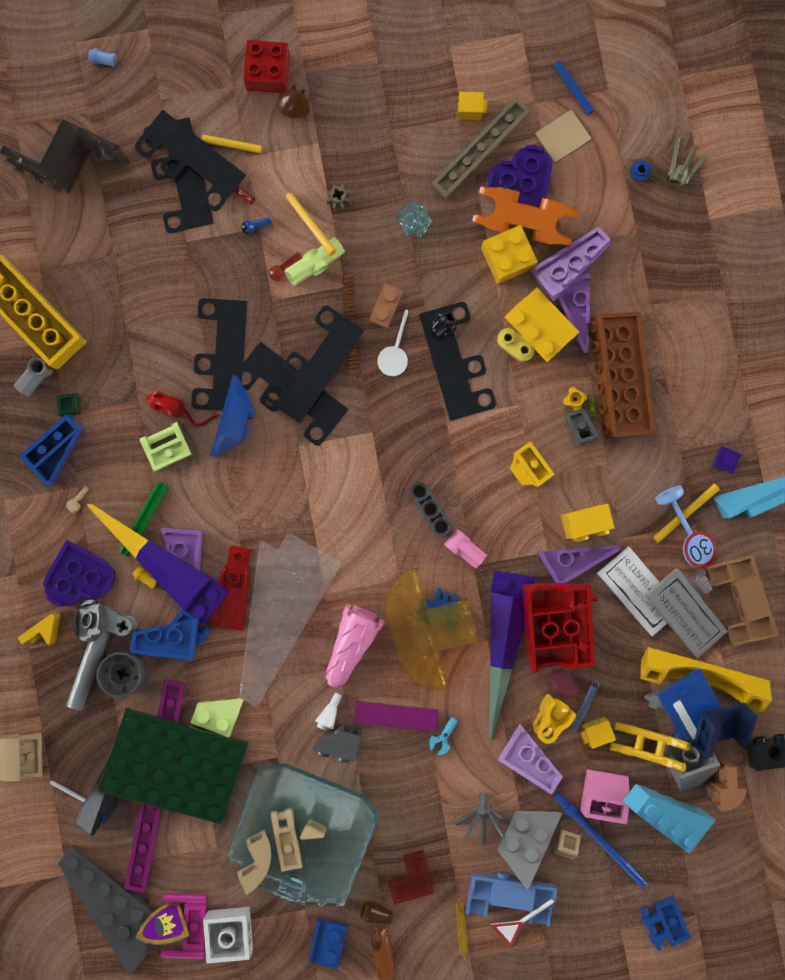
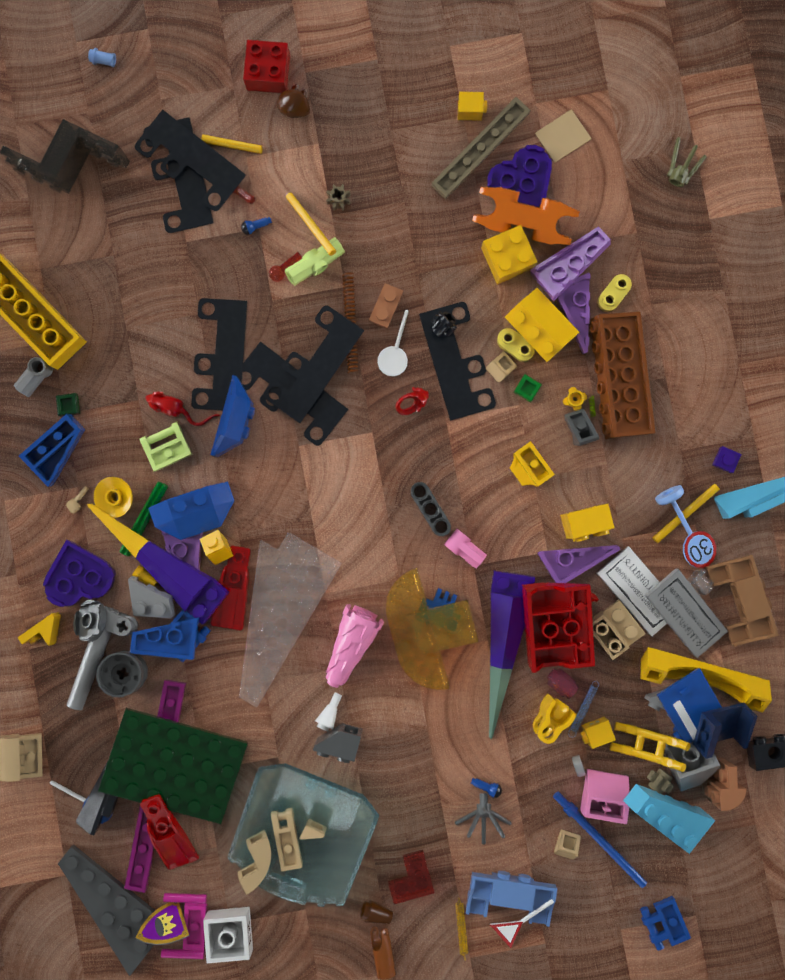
yellowish green wing [190,697,245,737] -> none
blue plate [308,917,347,969] -> none
magenta tile [354,701,438,732] -> none
clear light blue brick [395,201,433,237] -> none
medium azure bar [429,717,458,755] -> none
light grey wing [497,811,562,890] -> none
lavender wing [498,724,563,795] -> none
blue piece [554,61,594,115] -> none
blue plate [630,160,651,181] -> none
none -> yellow dish [94,477,133,518]
none -> light grey wing [128,576,175,618]
none -> red piece [140,794,199,870]
none -> blue wedge [148,482,234,540]
none -> yellow brick [200,530,233,565]
none -> red piece [395,387,429,415]
none -> blue piece [470,778,502,798]
none -> tan slope [486,352,517,382]
none -> green tile [514,374,542,403]
none -> light grey tile [572,755,586,777]
none -> tan brick [592,599,646,660]
none -> light yellow plate [597,274,632,312]
none -> dark tan gear [647,768,674,794]

